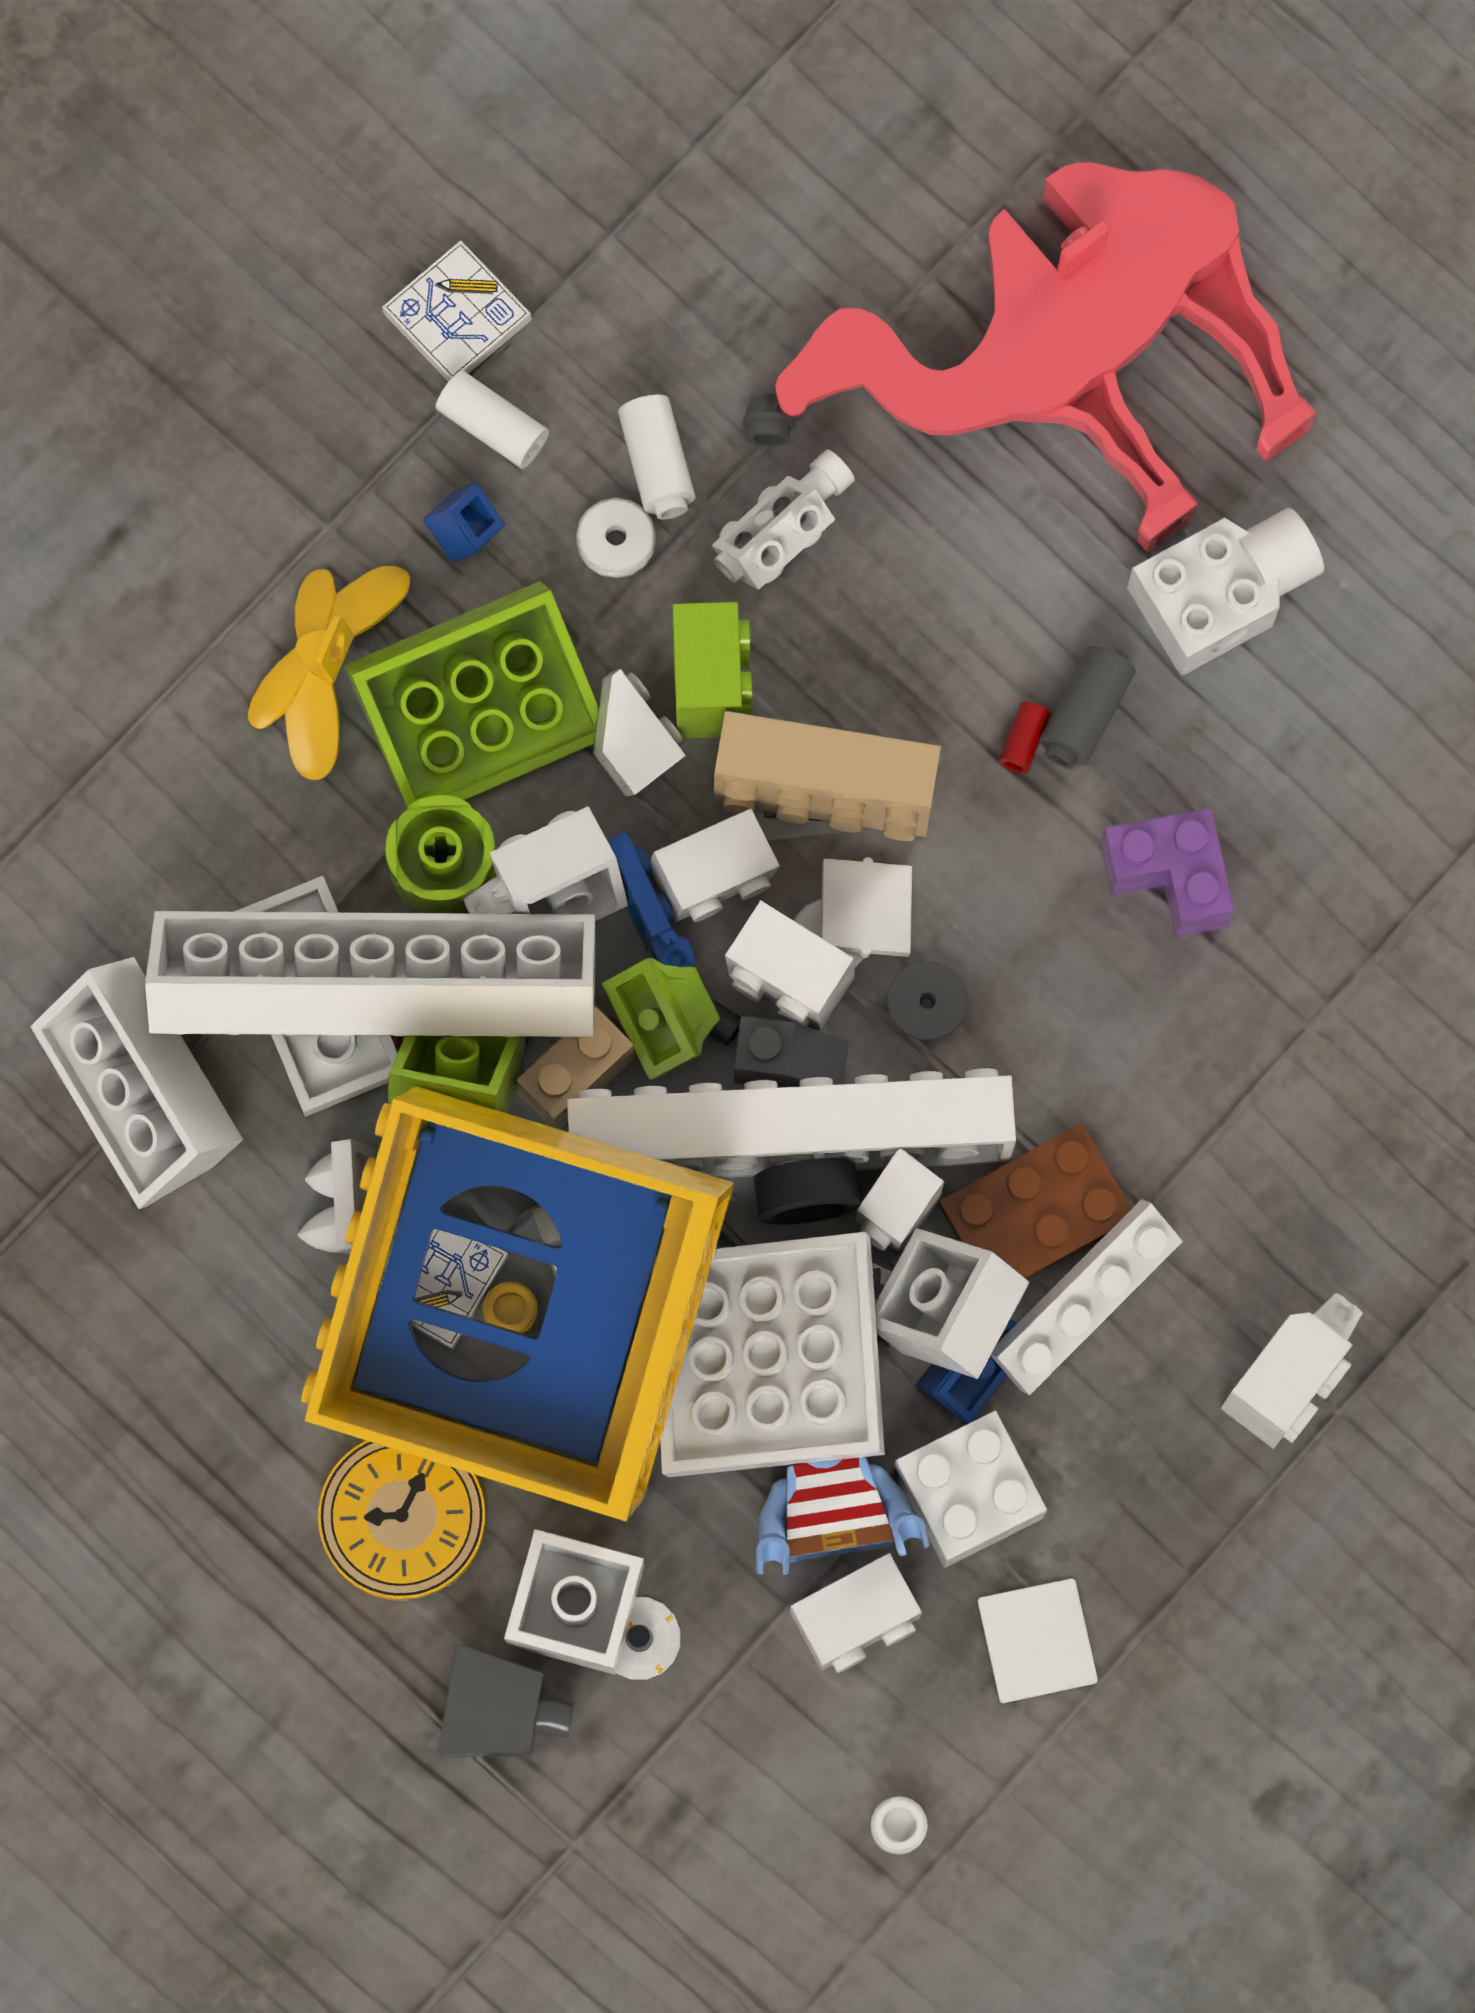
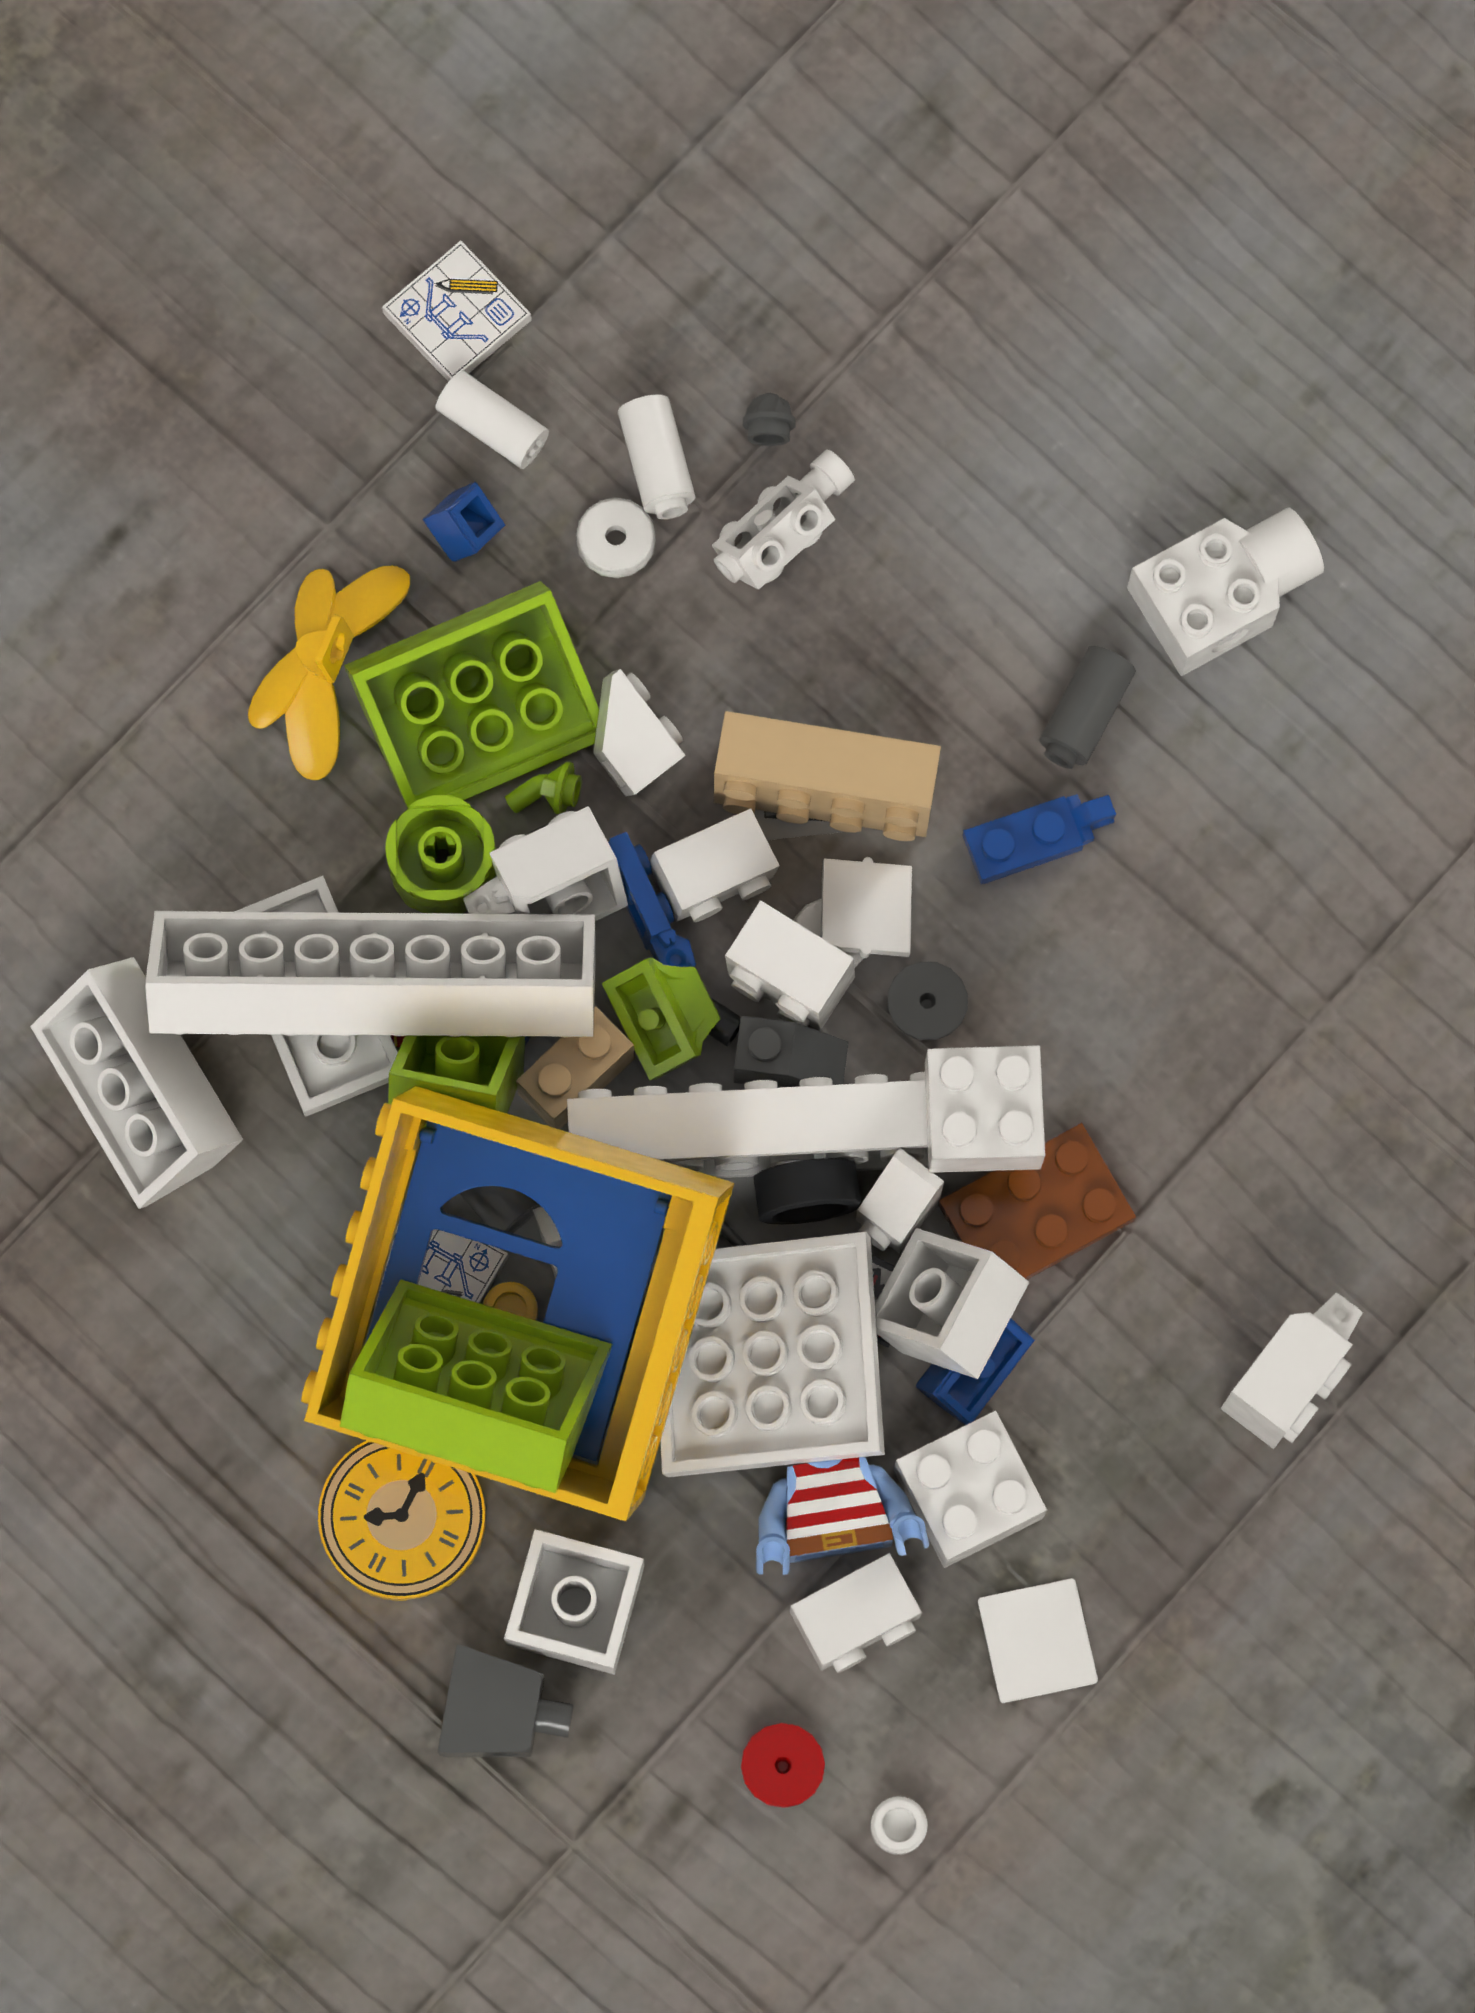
white tile [297,1139,376,1255] -> none
white piece [615,1597,681,1680] -> none
lime brick [673,602,752,739] -> none
coral animal [775,162,1317,553] -> none
white plate [991,1199,1183,1395] -> none
red piece [998,701,1051,774] -> none
medium lavender brick [1100,808,1235,937] -> none
none -> lime slope [340,1279,612,1493]
none -> lime plate [505,762,582,815]
none -> red piece [741,1723,825,1808]
none -> white brick [925,1046,1045,1173]
none -> blue hinge [962,794,1116,884]

